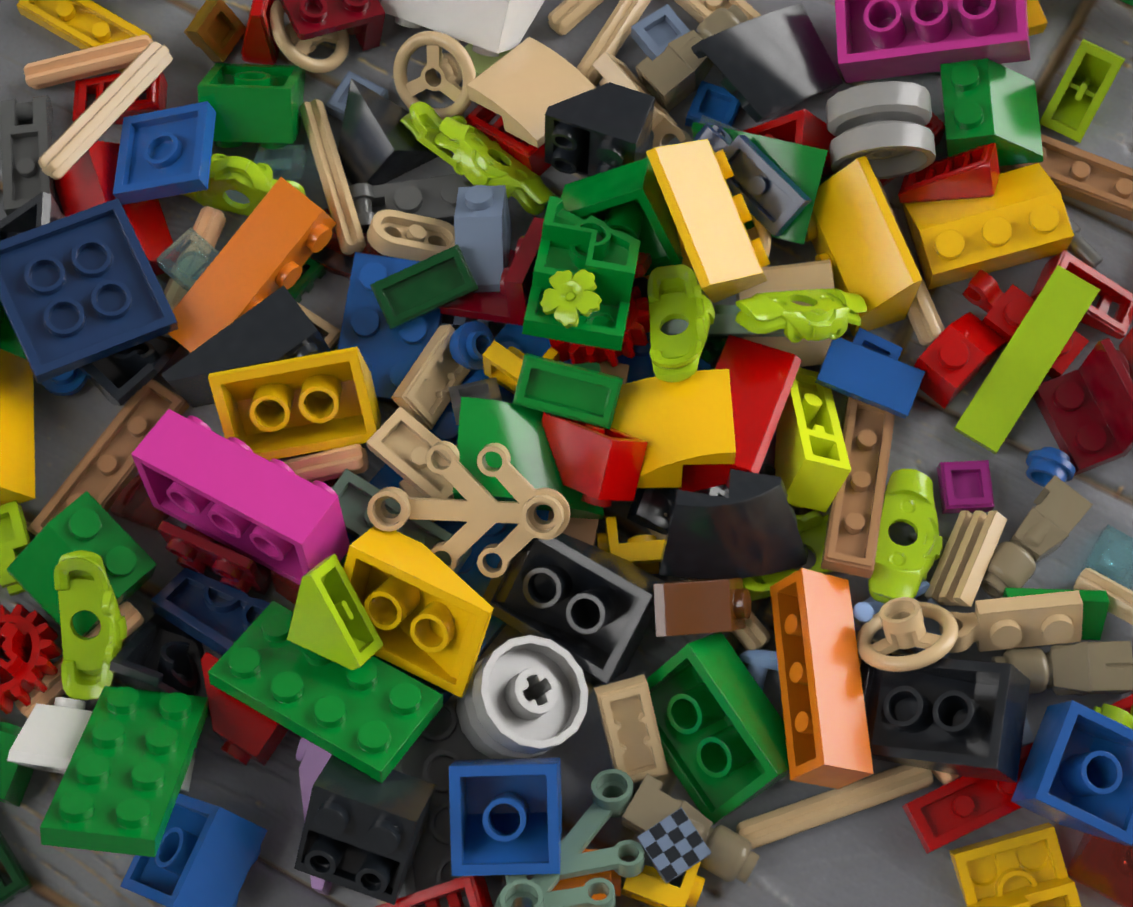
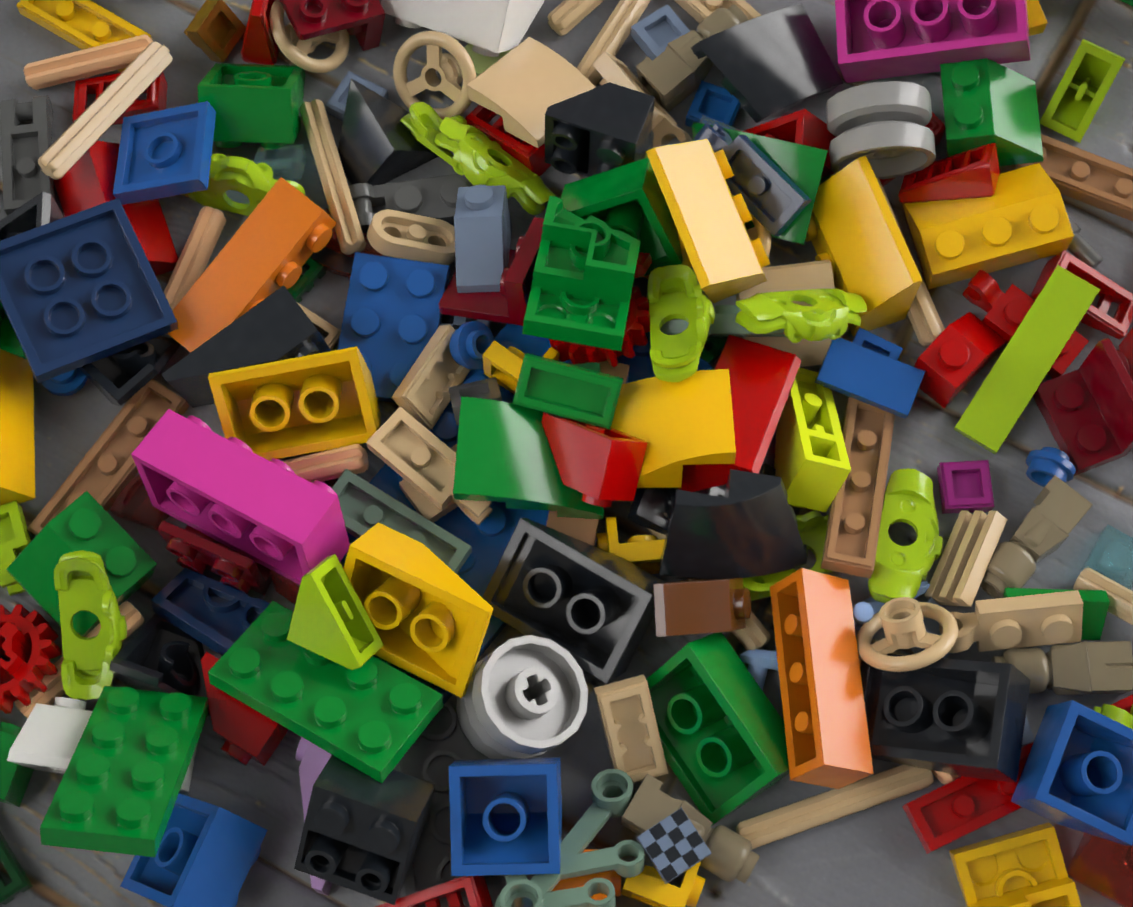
clear light blue plate [156,227,219,292] -> none
tan plant [367,441,571,578] -> none
dark green tile [370,244,479,330] -> none
lime plant [540,269,602,329] -> none

